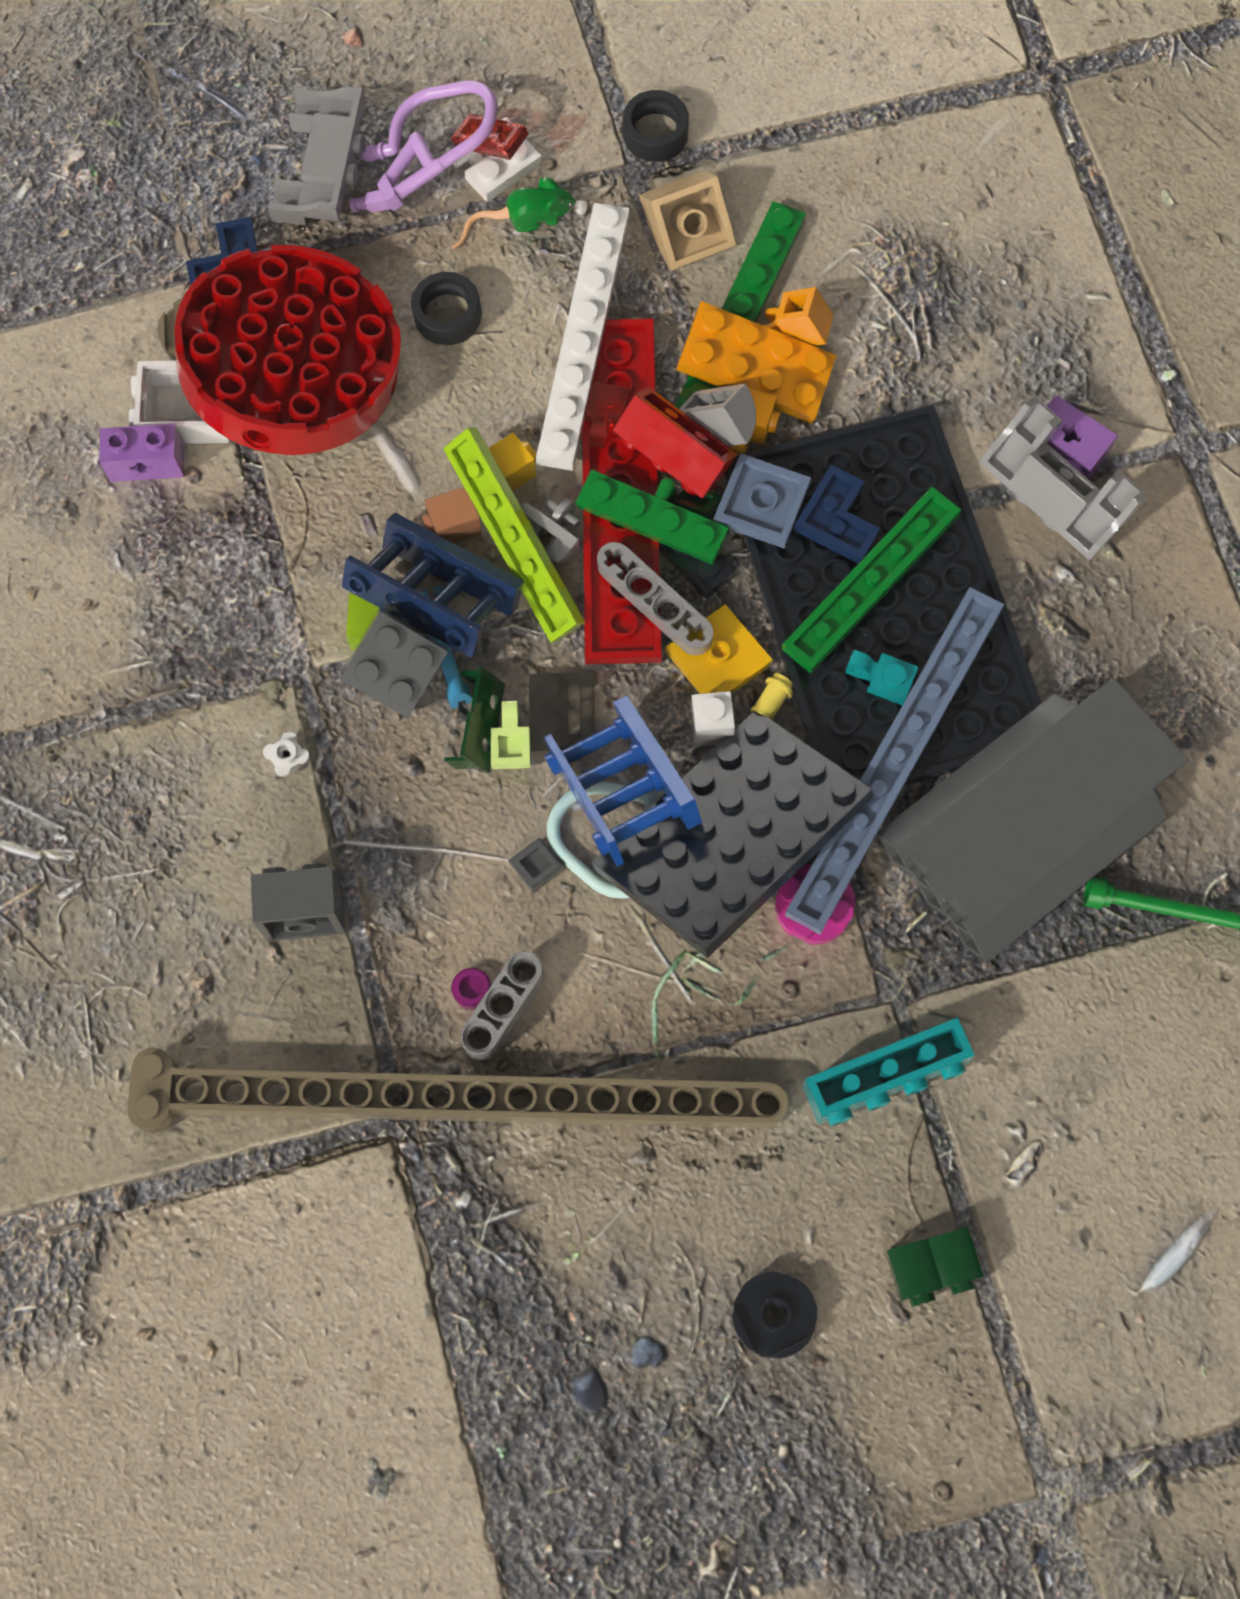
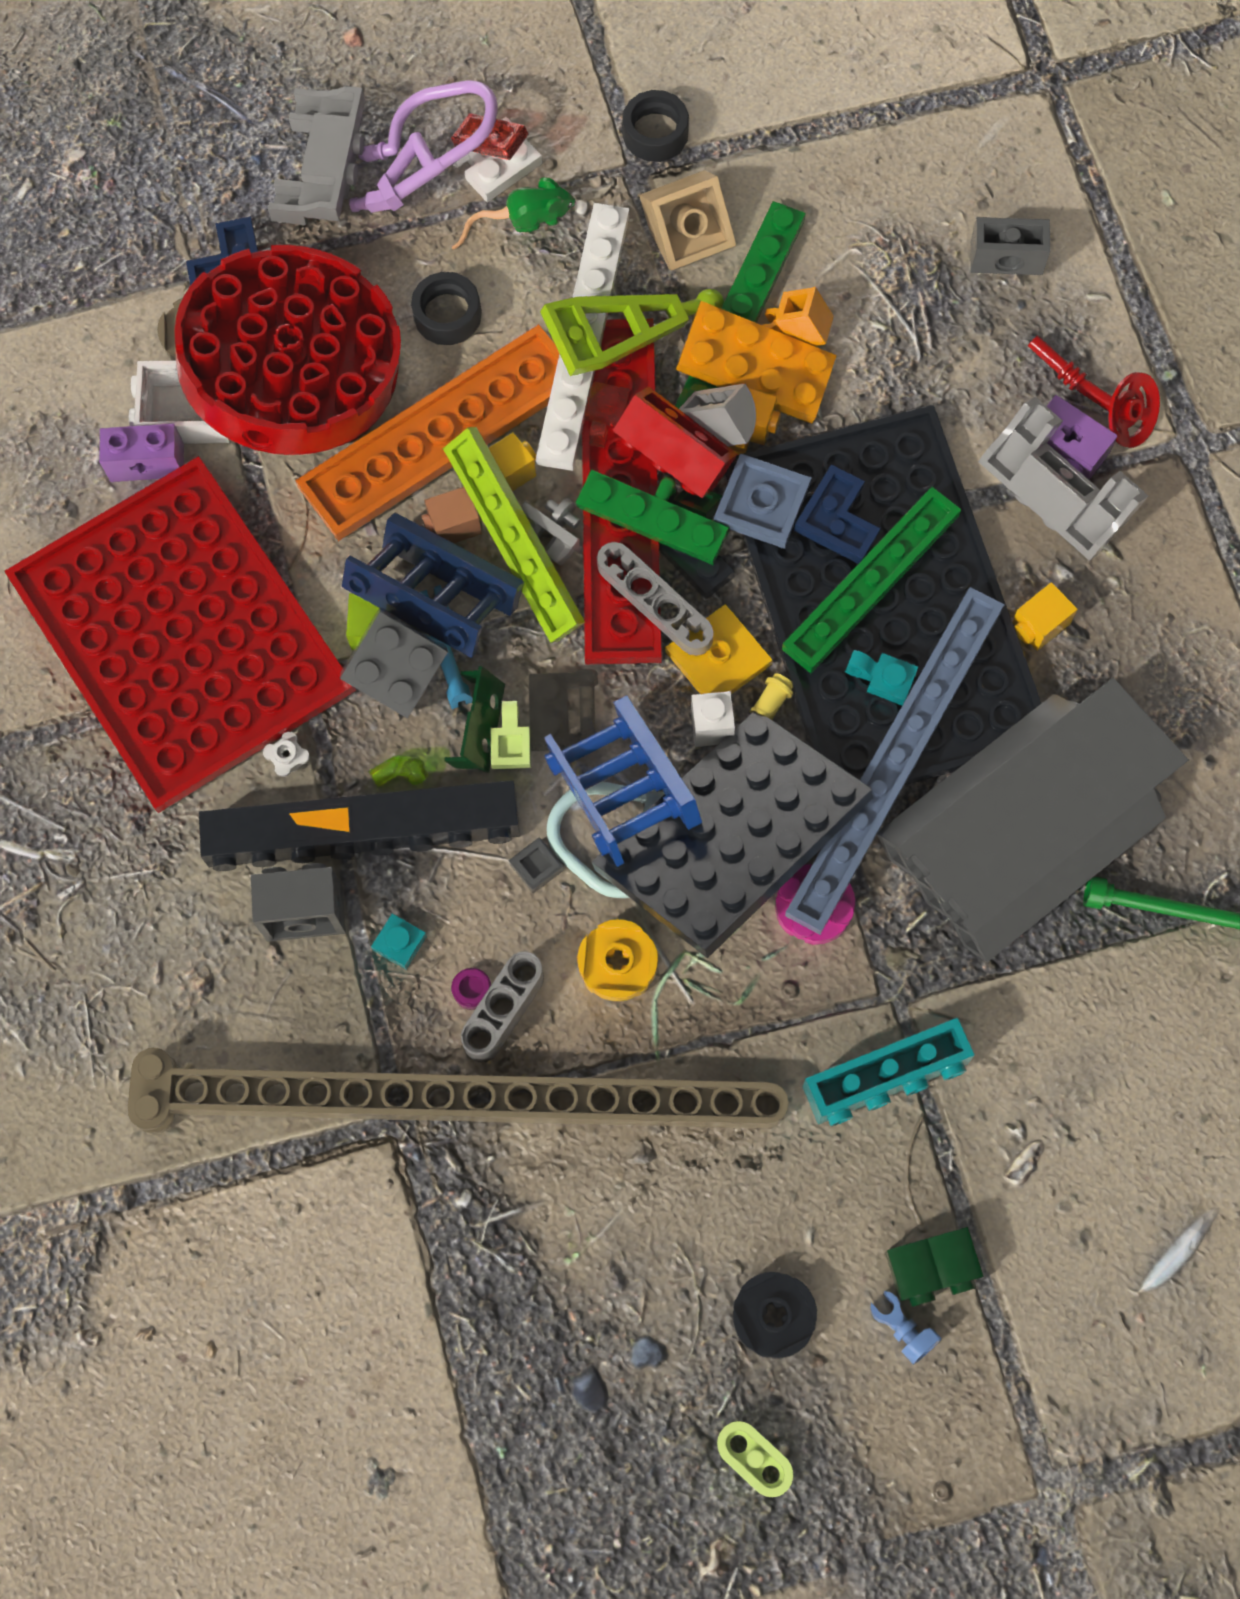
none -> red plate [4,456,357,813]
none -> black brick [199,780,520,871]
none -> orange plate [295,324,559,541]
none -> clear neon green arm [368,755,428,787]
none -> teal plate [371,913,427,970]
none -> lime plate [540,289,724,377]
none -> yellow plate [577,919,658,1001]
none -> yellowish green plate [717,1421,793,1497]
none -> medium blue piece [870,1291,942,1365]
none -> dark grey brick [970,217,1050,275]
none -> yellow brick [1012,582,1078,651]
none -> red dish [1028,335,1160,448]

